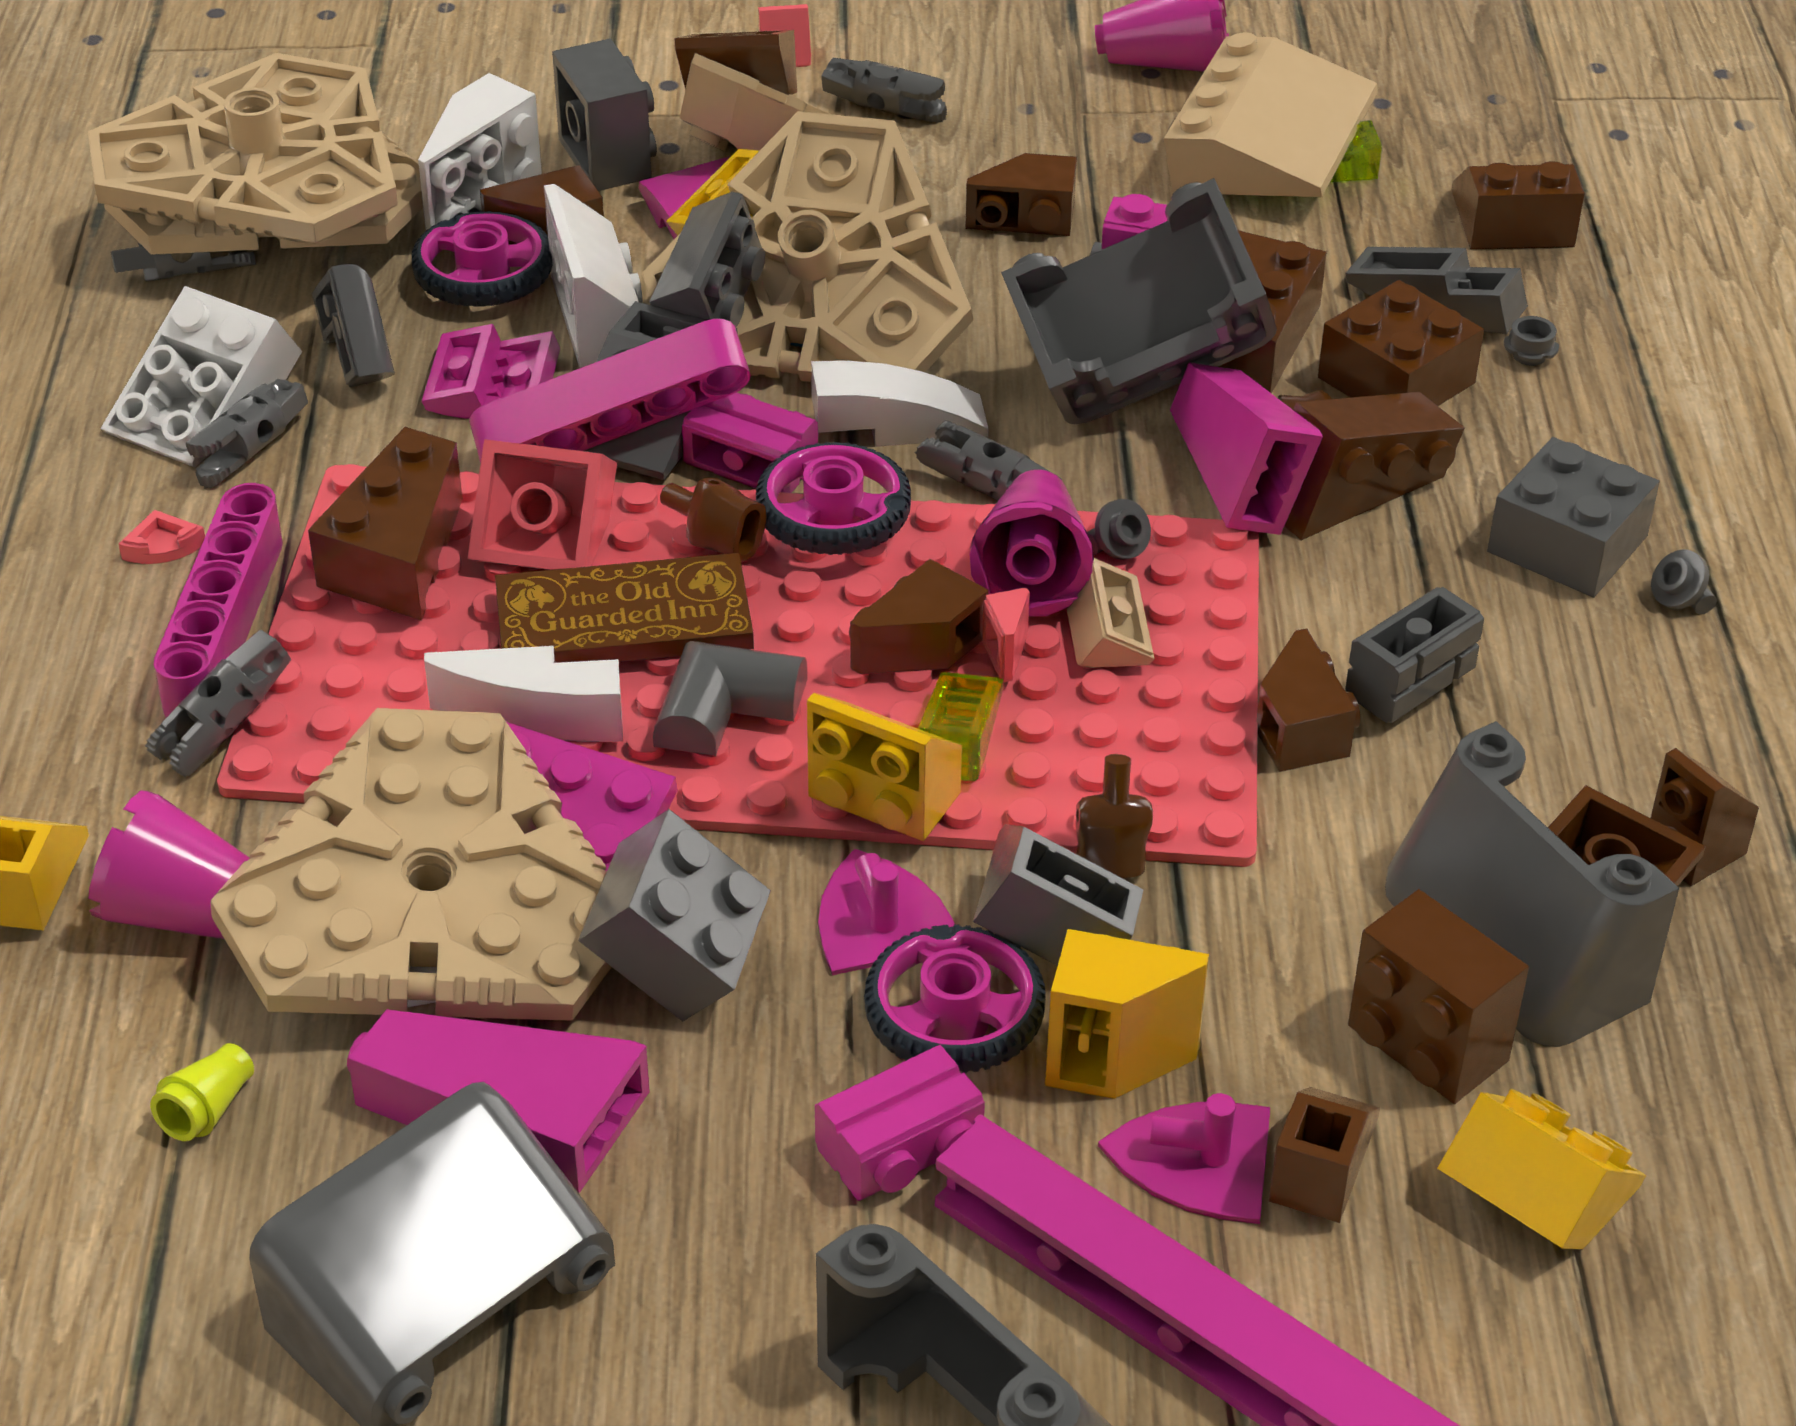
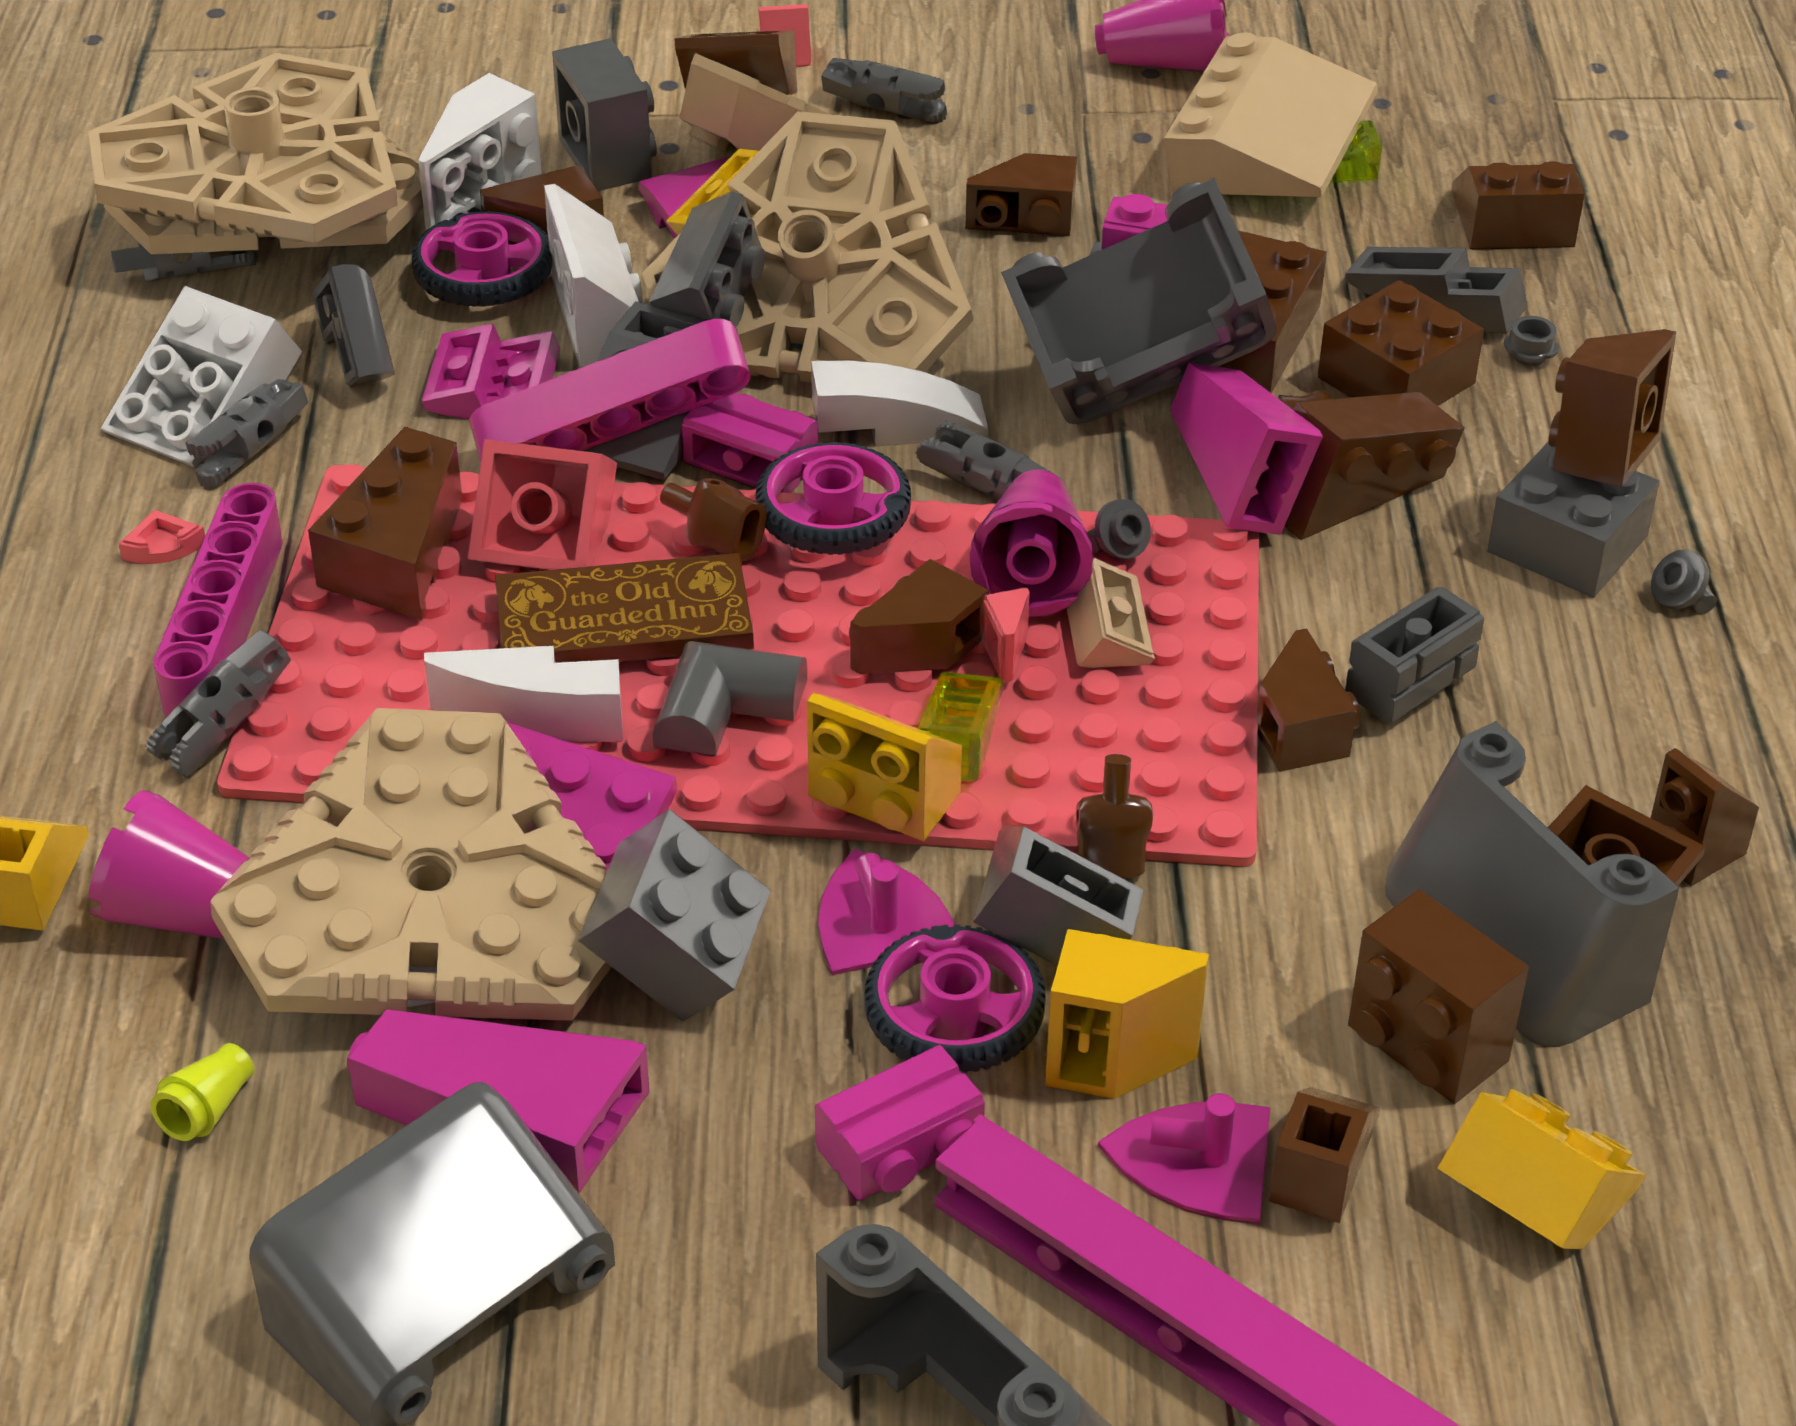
none -> reddish brown slope [1548,329,1676,487]

